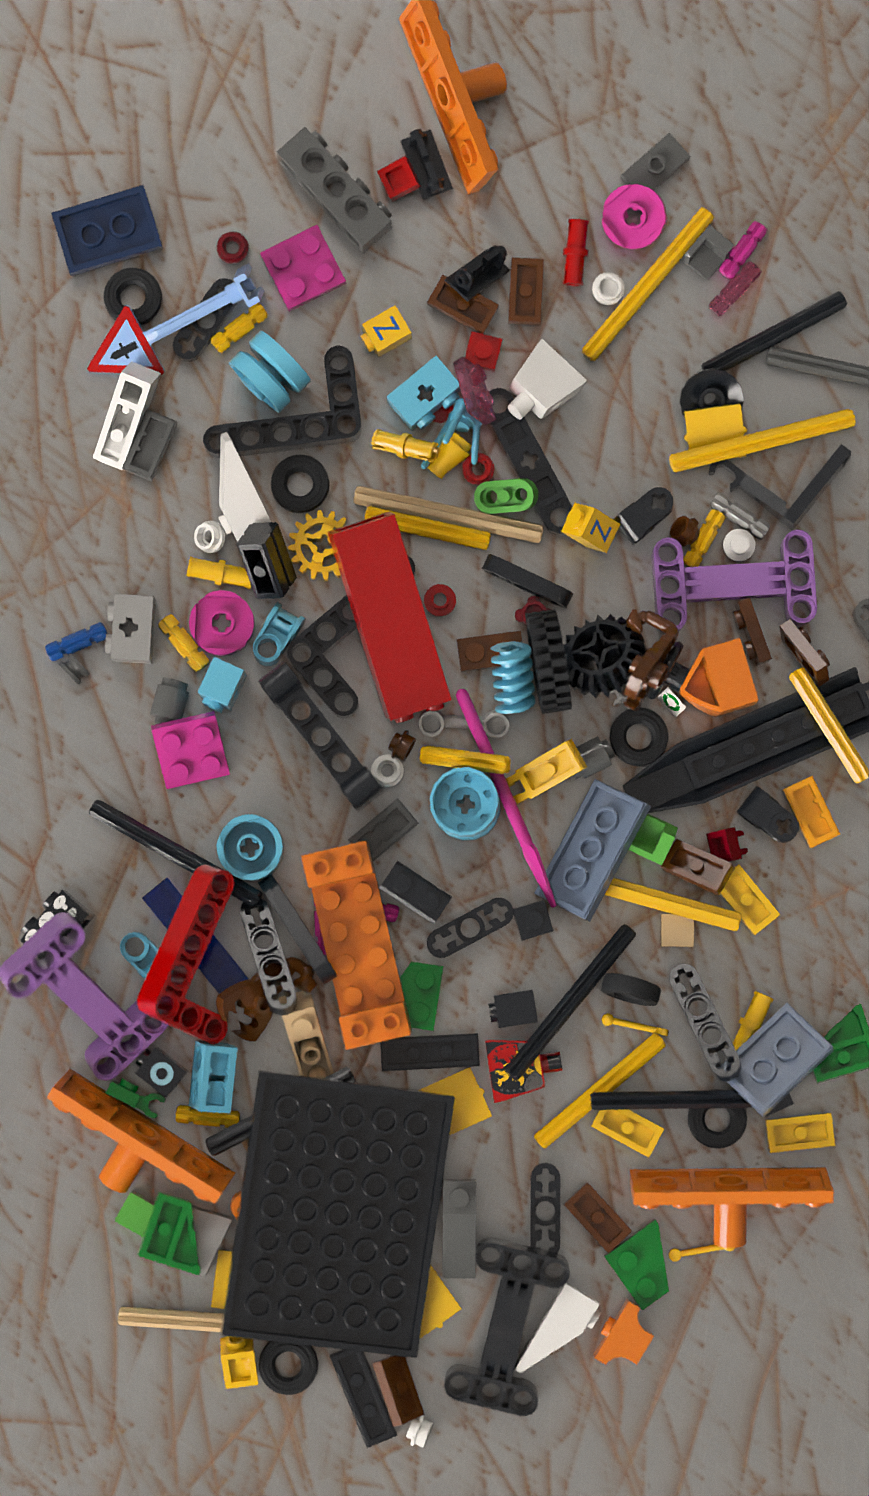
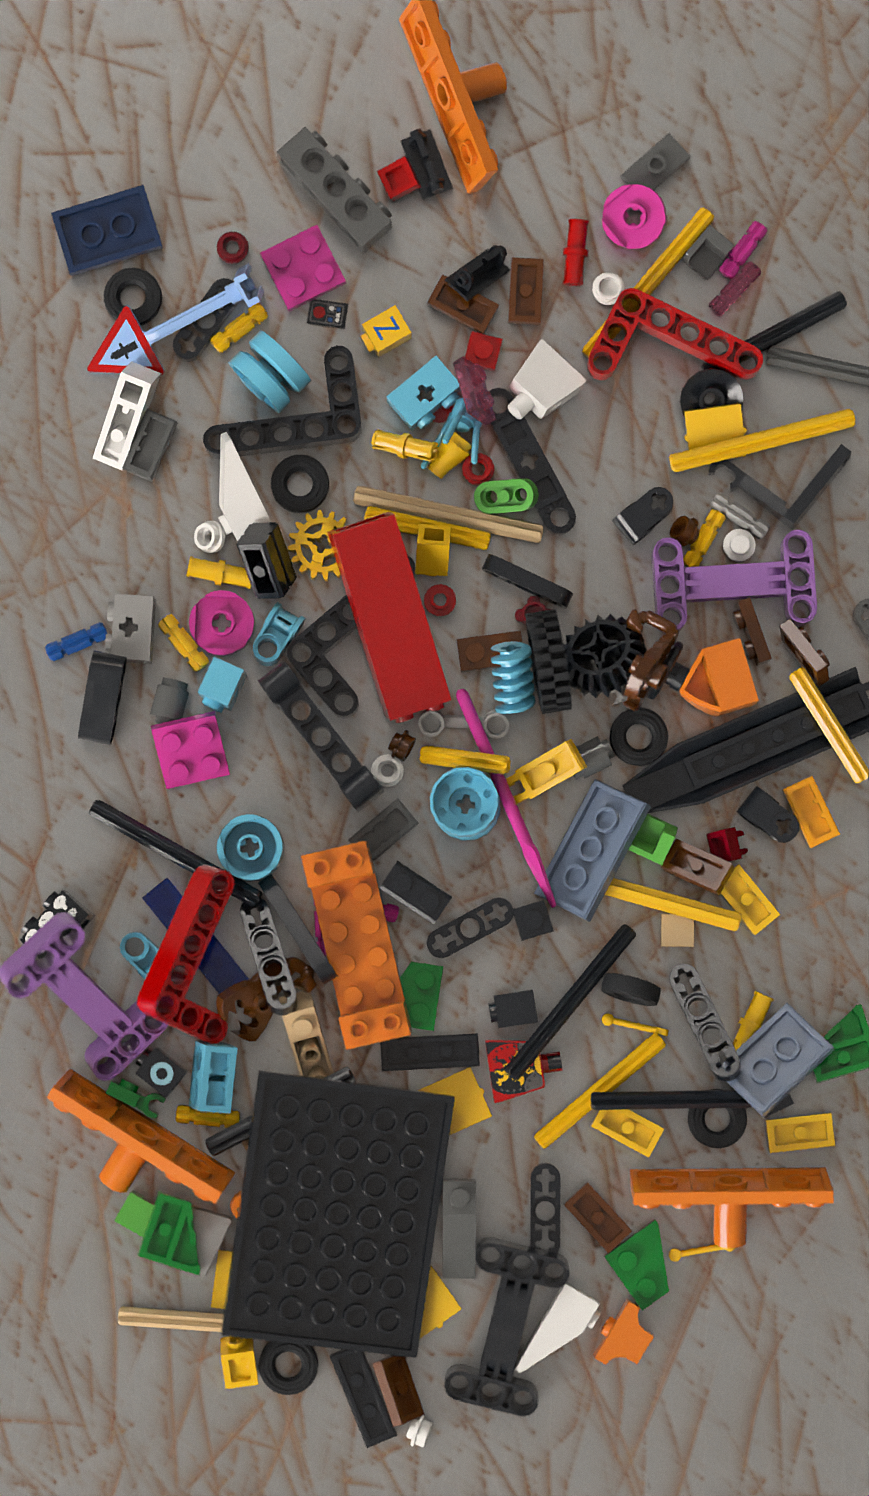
dark grey bush [59,653,90,685] -> none
yellow brick [561,503,620,553] -> none
white sticker [657,687,686,718] -> none
none -> black beam [78,650,127,745]
none -> black sticker [307,299,348,329]
none -> yellow brick [415,523,451,576]
none -> red beam [587,288,763,380]

